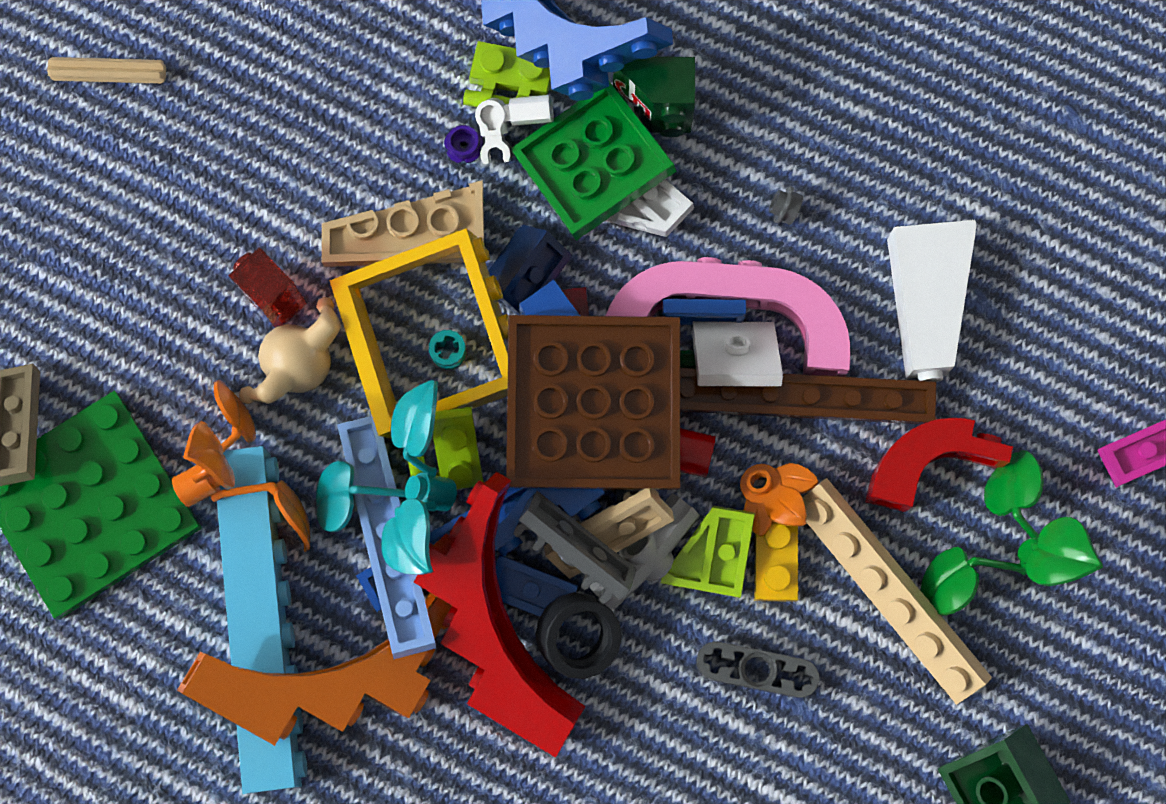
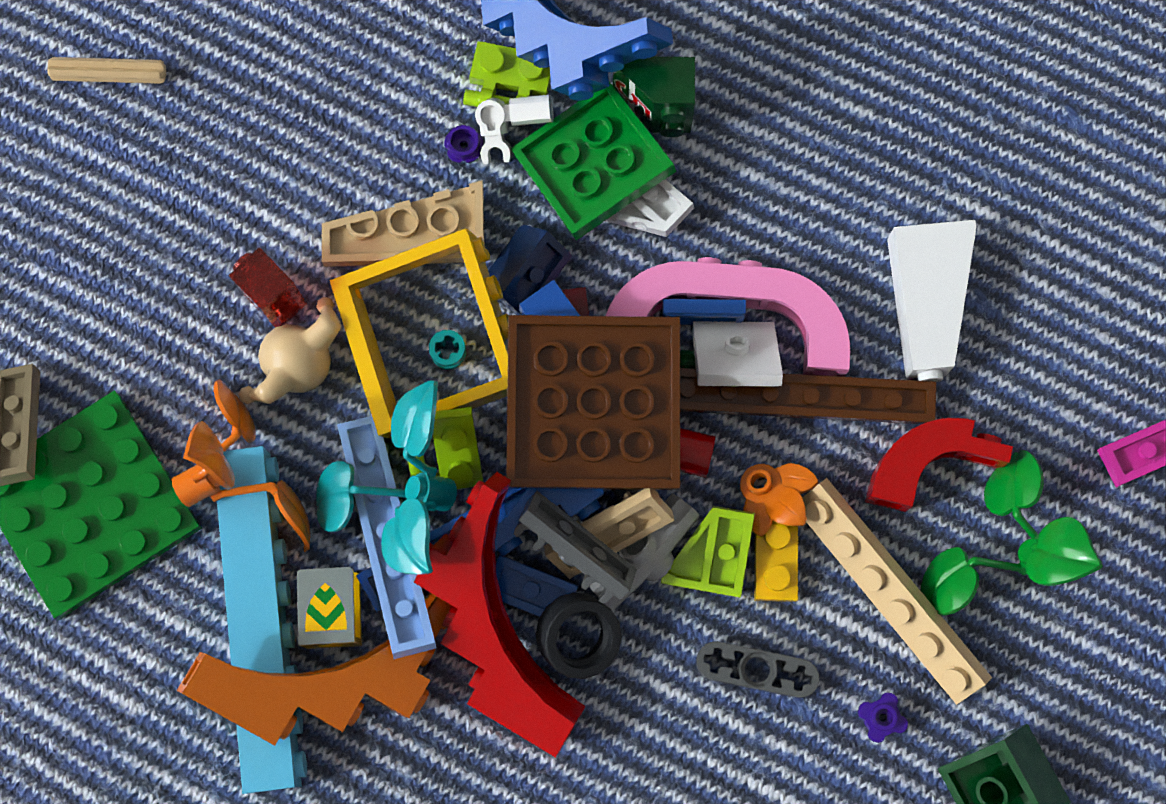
dark grey plate [769,186,803,225] -> none
none -> piece [297,567,362,649]
none -> dark purple plate [858,693,908,743]

